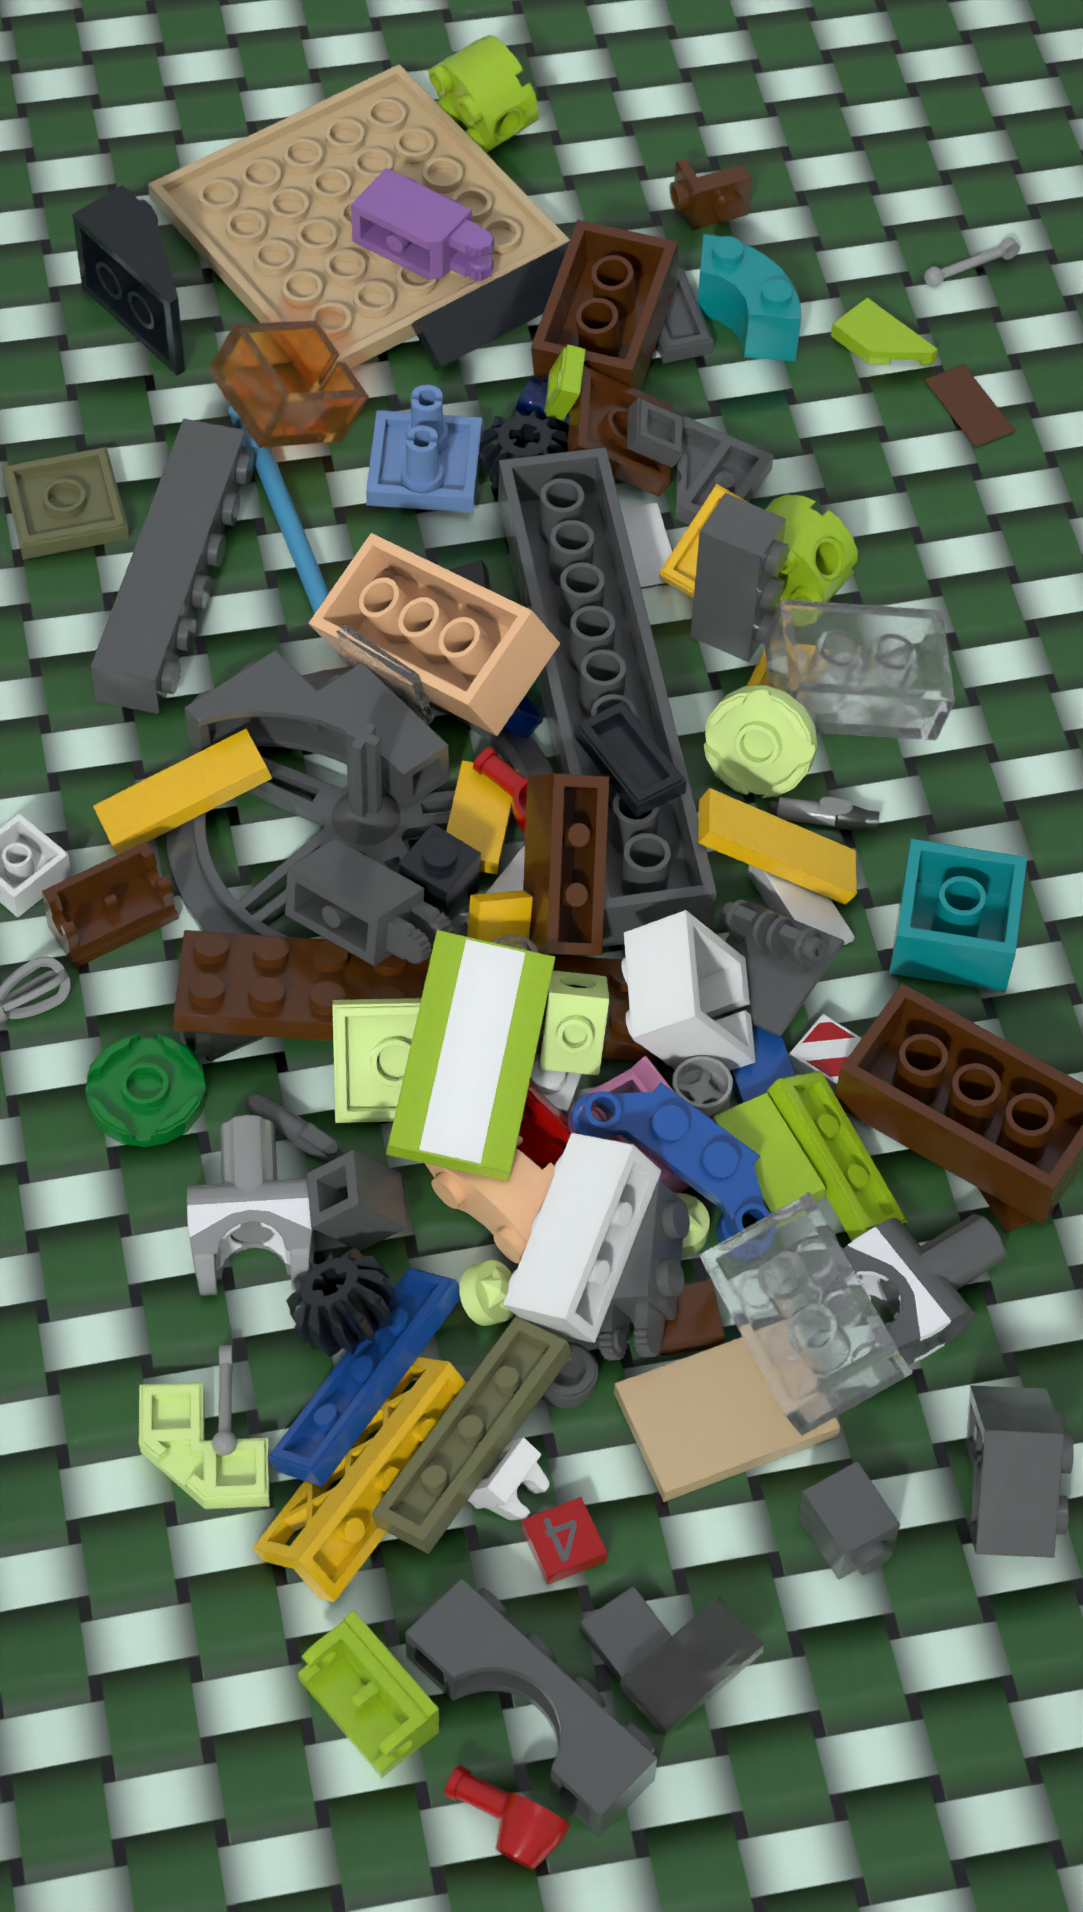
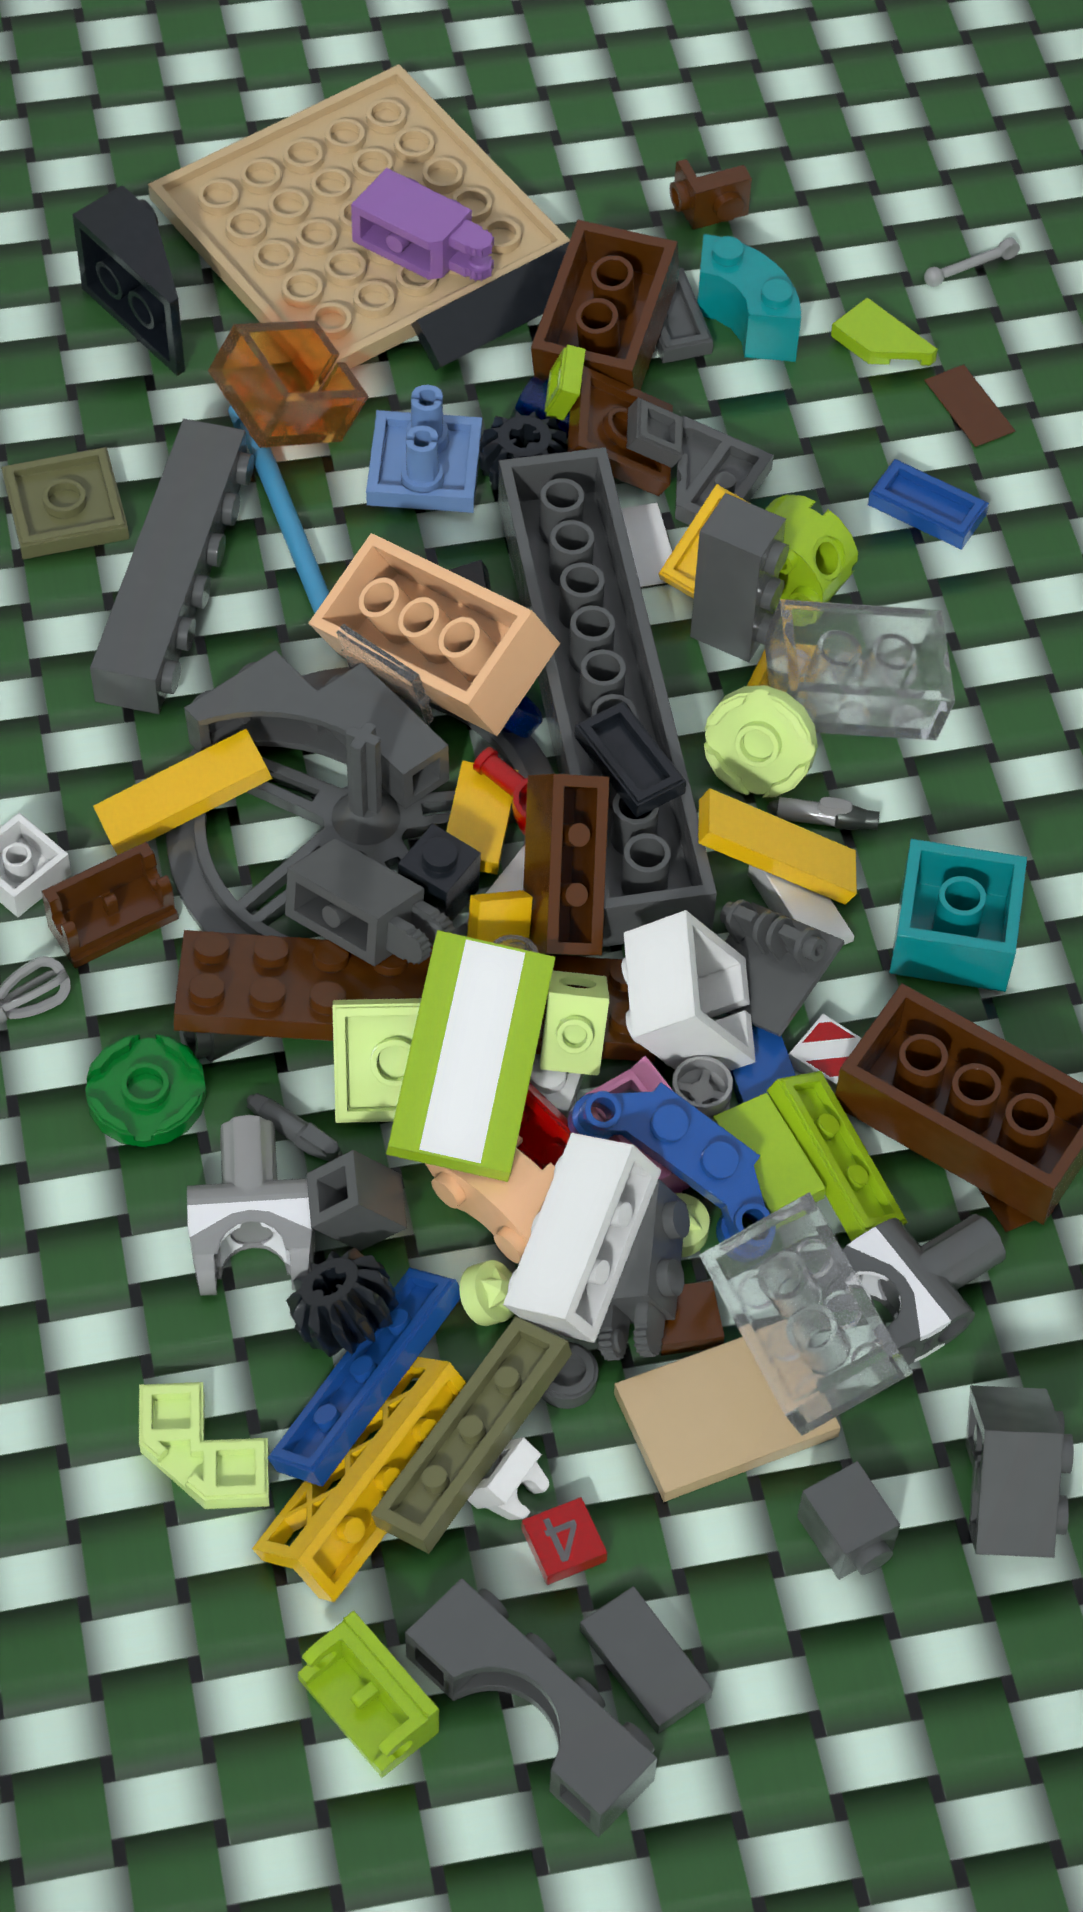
light grey hinge [212,1345,238,1456] -> none
lime brick [428,35,539,153] -> none
red bar [445,1765,570,1870] -> none
clear smoke tile [620,1596,765,1736] -> none
none -> blue tile [868,459,989,550]

